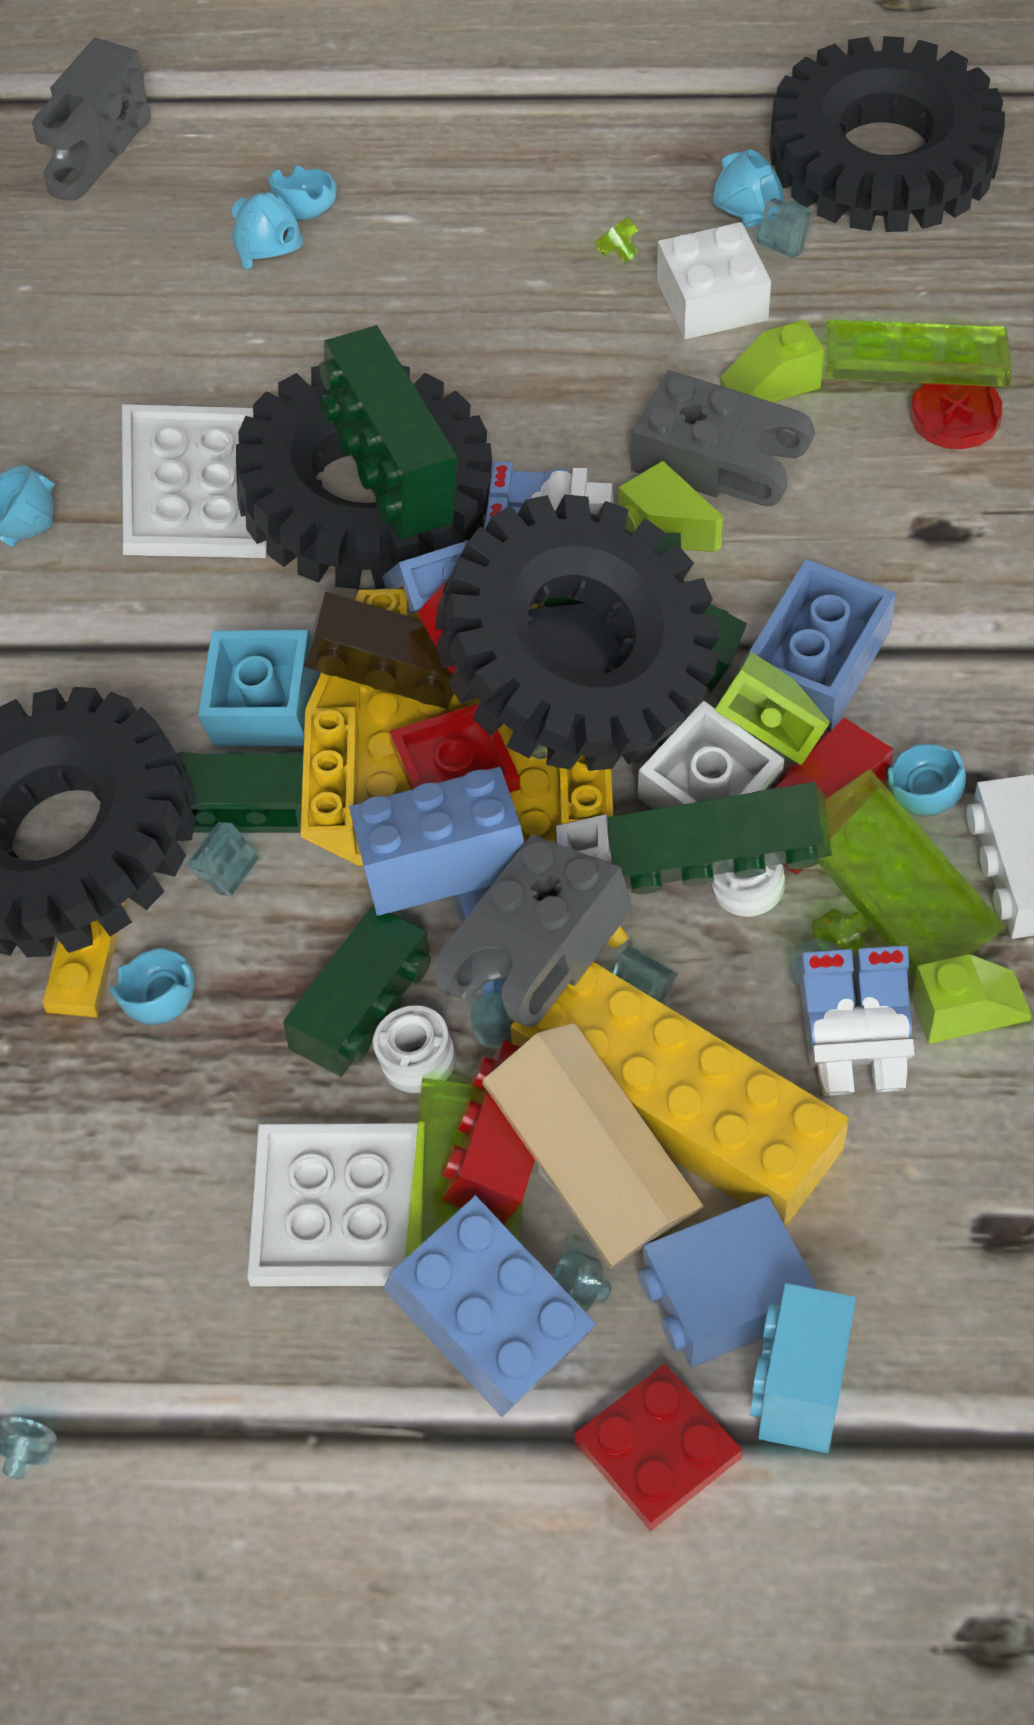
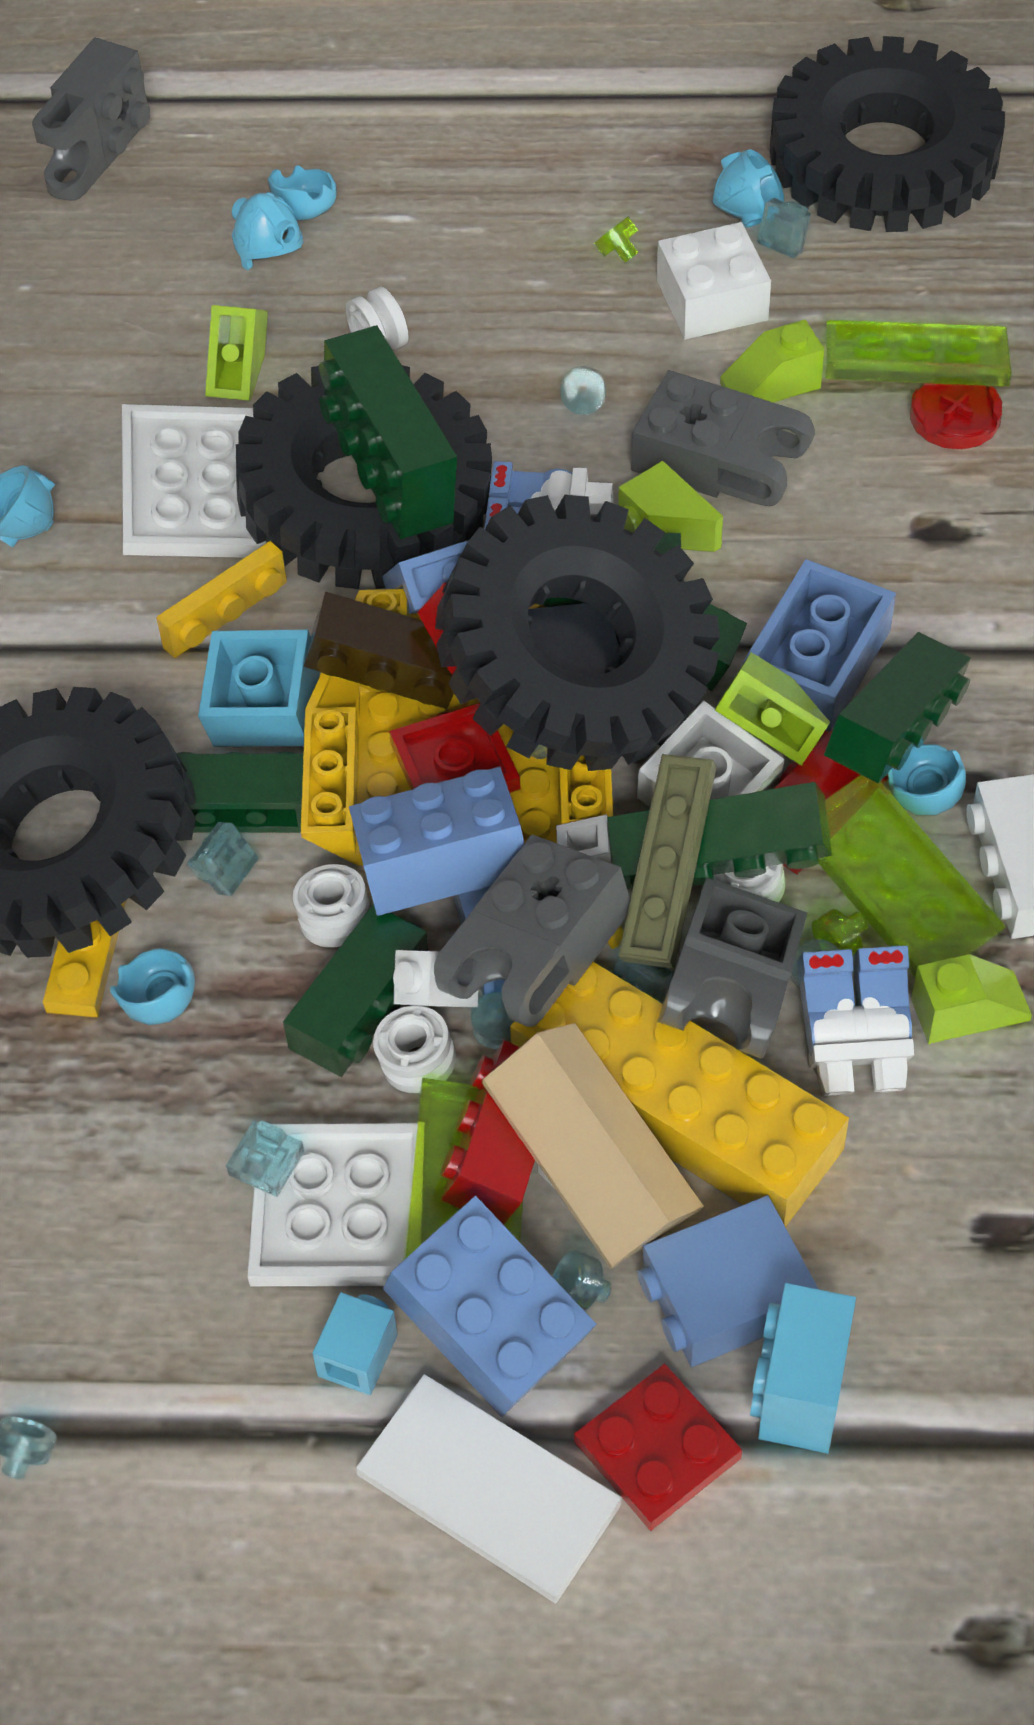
none -> yellow plate [156,541,287,659]
none -> lime slope [205,305,268,401]
none -> clear light blue tile [226,1120,304,1197]
none -> white wheel [293,864,371,947]
none -> medium azure brick [312,1292,398,1396]
none -> white wheel [346,287,408,350]
none -> white tile [356,1374,622,1604]
none -> white brick [393,950,478,1007]
none -> clear light blue tile [560,366,606,415]
none -> olive tile [618,754,717,969]
none -> dark grey brick [657,878,808,1059]
none -> dark green brick [824,632,971,784]

